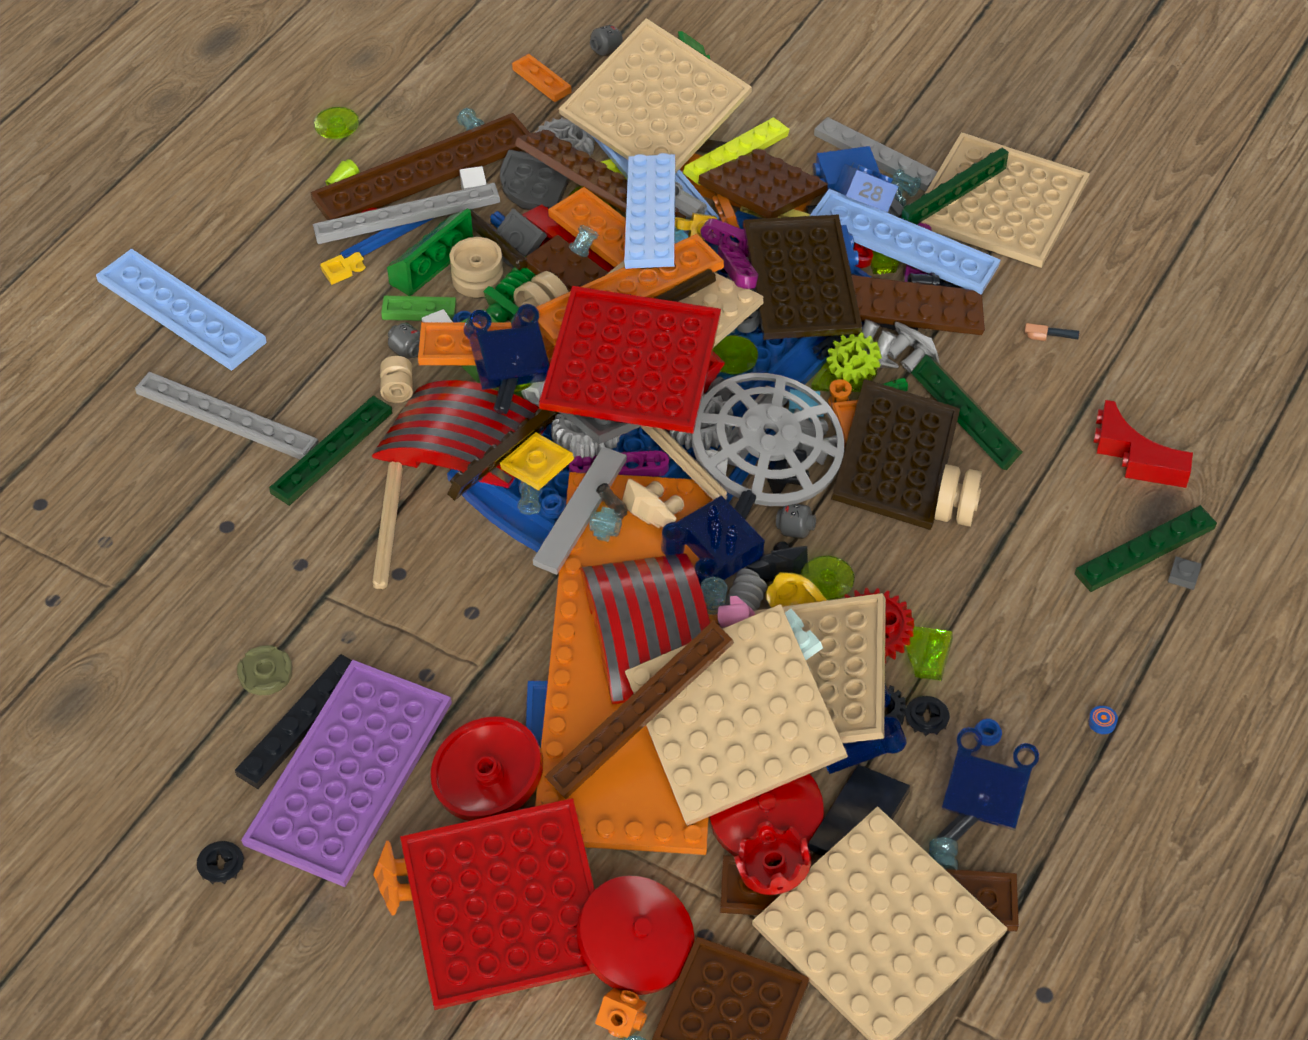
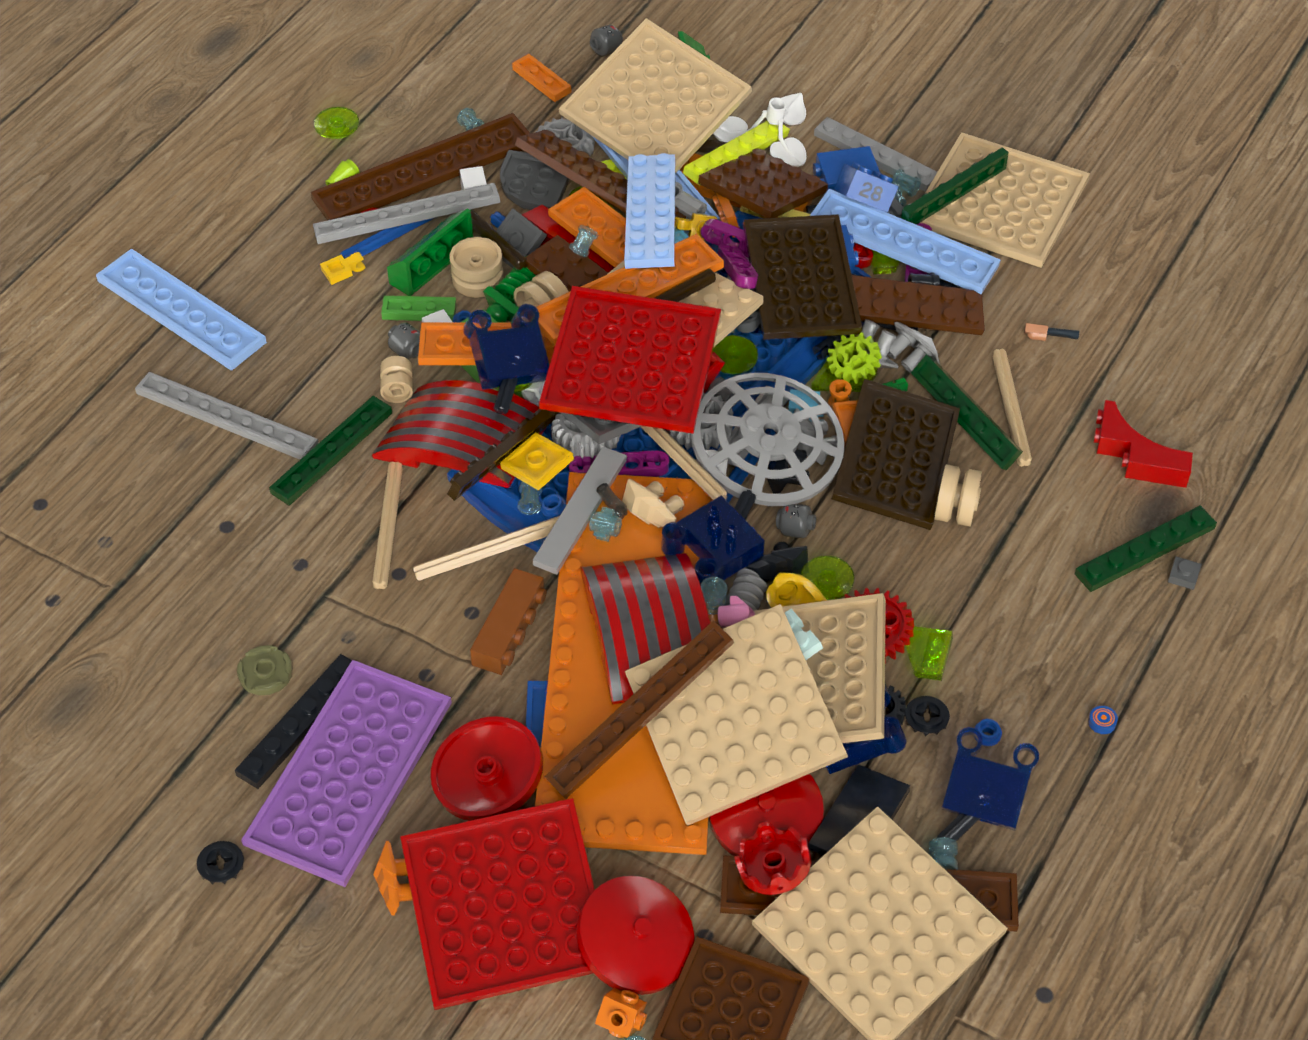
none -> tan axle [413,516,560,580]
none -> dark orange brick [470,568,547,675]
none -> white plant [713,93,806,167]
none -> tan axle [992,348,1032,467]

